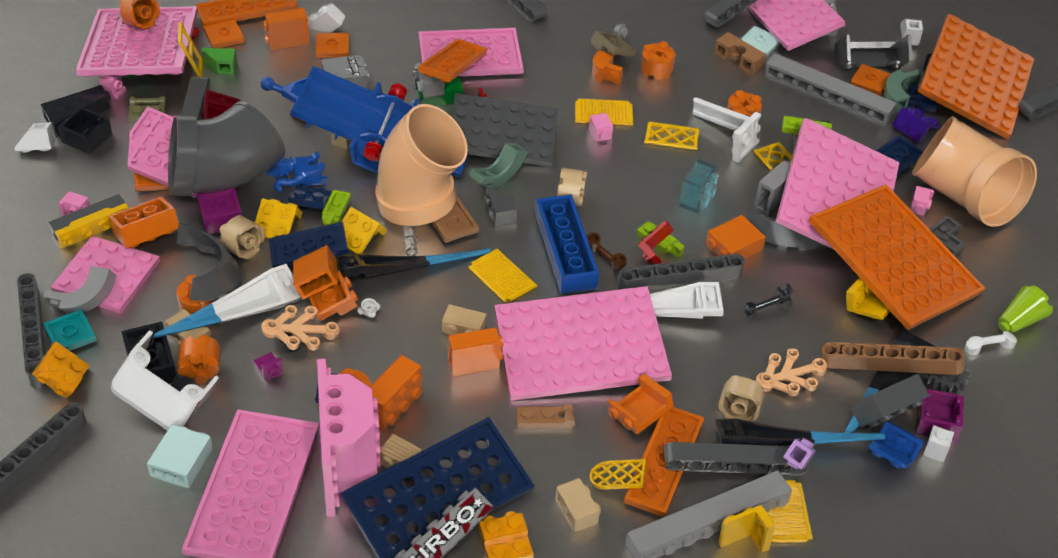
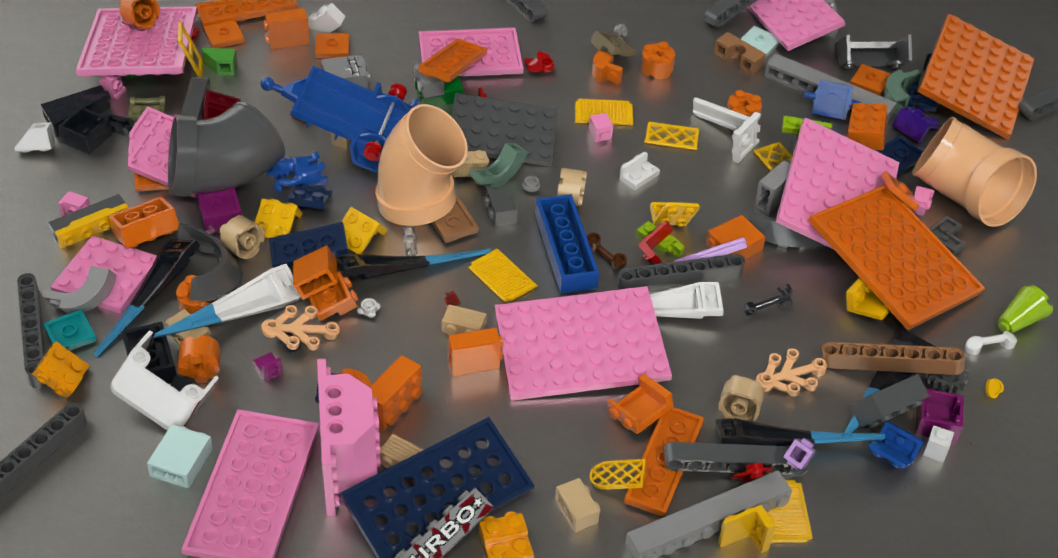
lime hinge [322,190,351,226] -> none
medium nougat plate [516,404,575,428] -> none
clear light blue brick [679,159,719,214] -> none
white slope [901,19,923,46] -> none
none -> black plate [94,240,200,357]
none -> black beam [105,114,134,135]
none -> clear red plate [444,291,461,306]
none -> tan brick [451,150,489,178]
none -> light grey plate [522,176,540,192]
none -> red plate [524,51,555,72]
none -> white bracket [620,152,660,191]
none -> yellow bracket [649,202,700,227]
none -> lavender axle [674,237,747,262]
none -> red plate [731,463,773,482]
none -> blue plate [803,80,862,120]
none -> orange brick [848,103,888,150]
none -> orange plate [882,171,920,211]
none -> yellow piece [985,378,1004,399]

